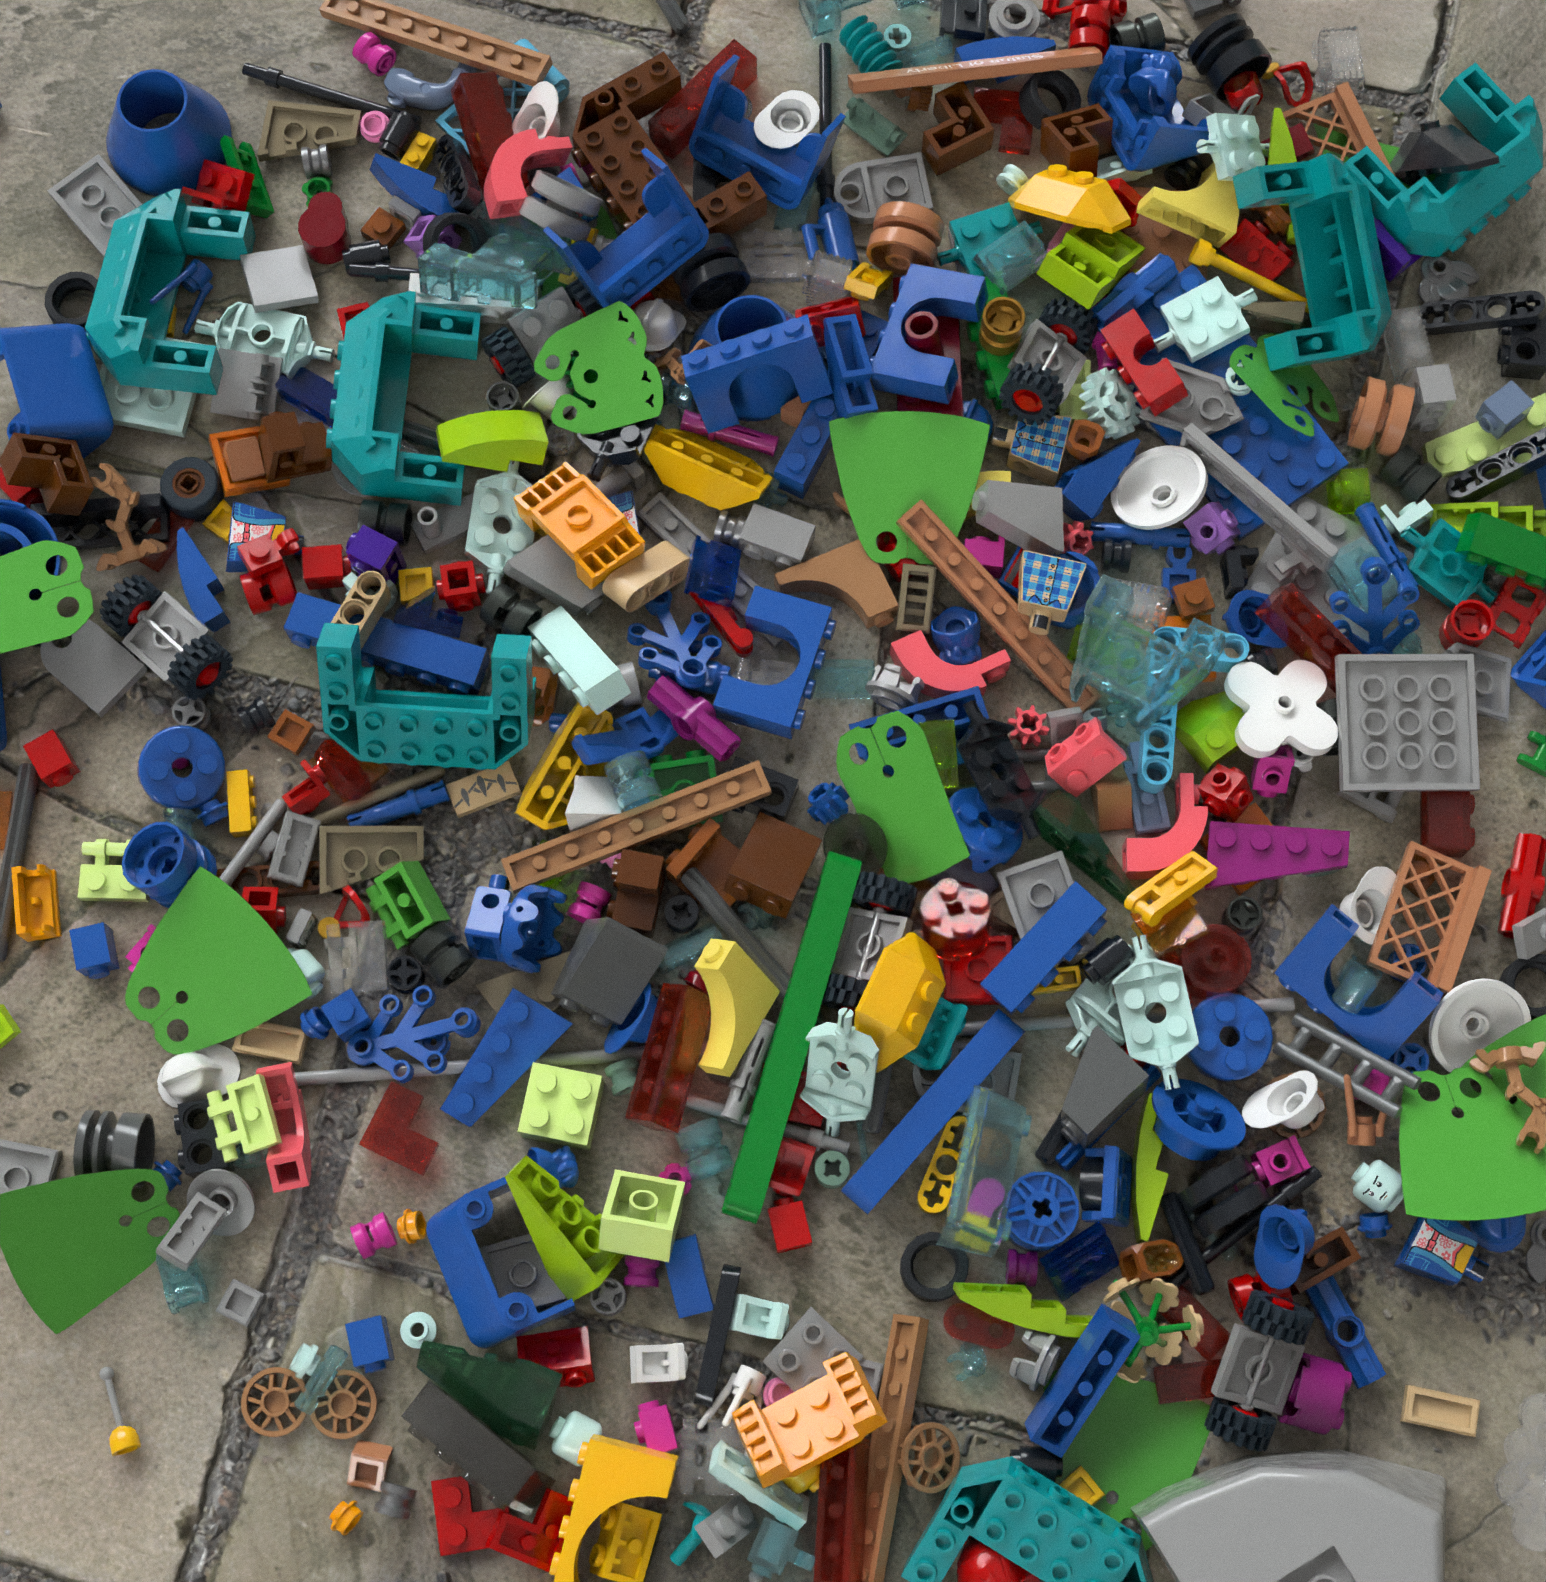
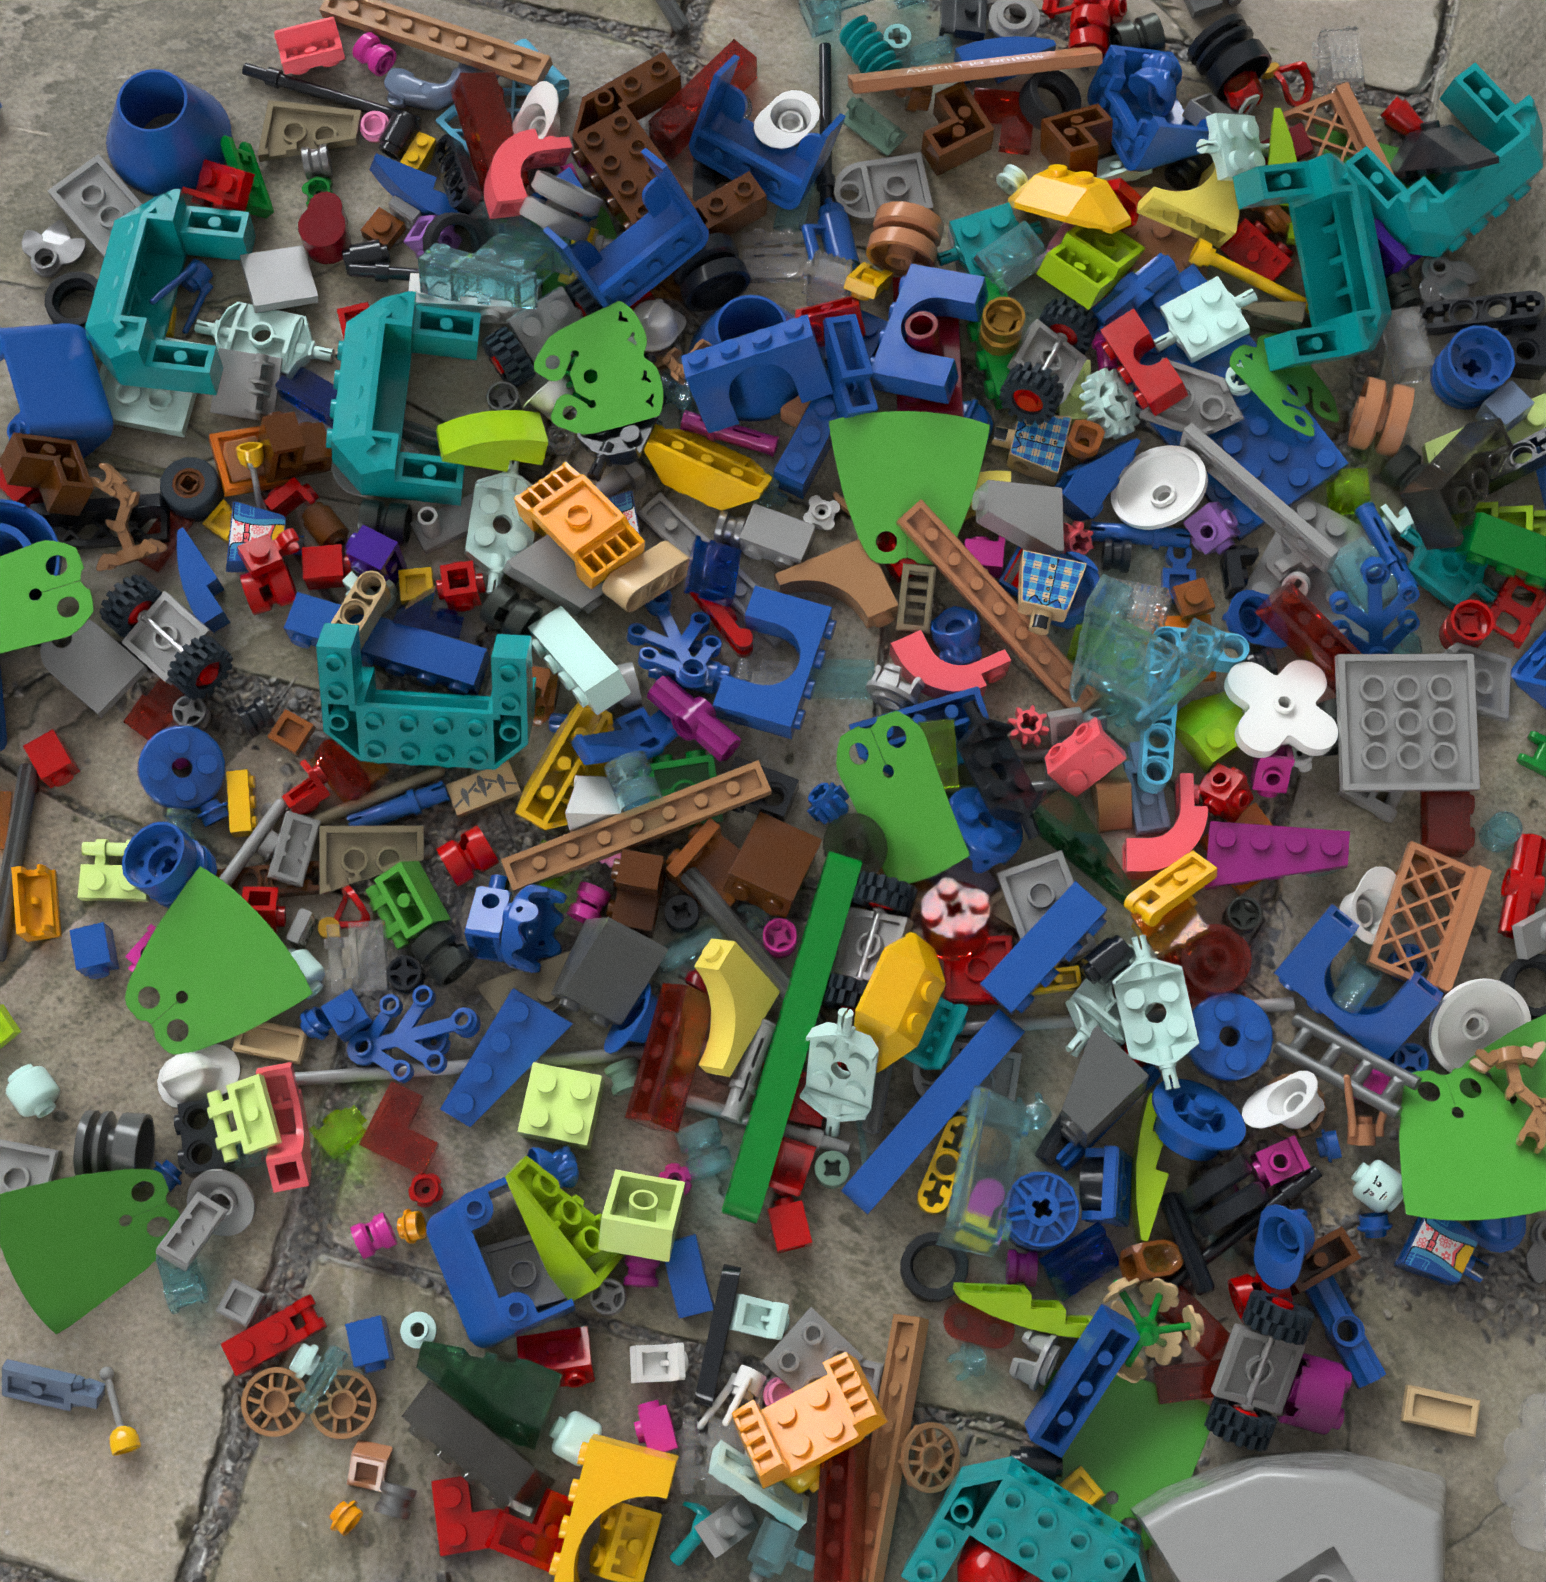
light grey brick [1406,363,1457,432] -> none
none -> sand blue hinge [2,1359,105,1411]
none -> light aqua head [6,1064,60,1118]
none -> flat silver plate [22,220,86,278]
none -> clear red slope [123,678,185,740]
none -> red plate [221,1294,327,1377]
none -> yellow hinge [236,442,265,510]
none -> red bracket [263,477,319,517]
none -> coral bracket [274,17,346,75]
none -> reddish brown brick [301,502,349,546]
none -> clear neon green brick [308,1105,369,1160]
none -> red plate [408,1173,444,1208]
none -> red wheel [436,825,499,887]
none -> dark pink wheel [763,918,797,959]
none -> white plate [803,495,840,531]
none -> clear light blue plate [1016,1092,1052,1130]
none -> white hinge [1282,571,1311,600]
none -> blue plate [1315,1129,1342,1163]
none -> red cone [1380,96,1424,137]
none -> pearl dark grey wheel [1385,270,1422,316]
none -> clear smoke wedge [1401,418,1513,550]
none -> blue wheel [1430,325,1515,410]
none -> clear light blue wheel [1479,811,1523,853]

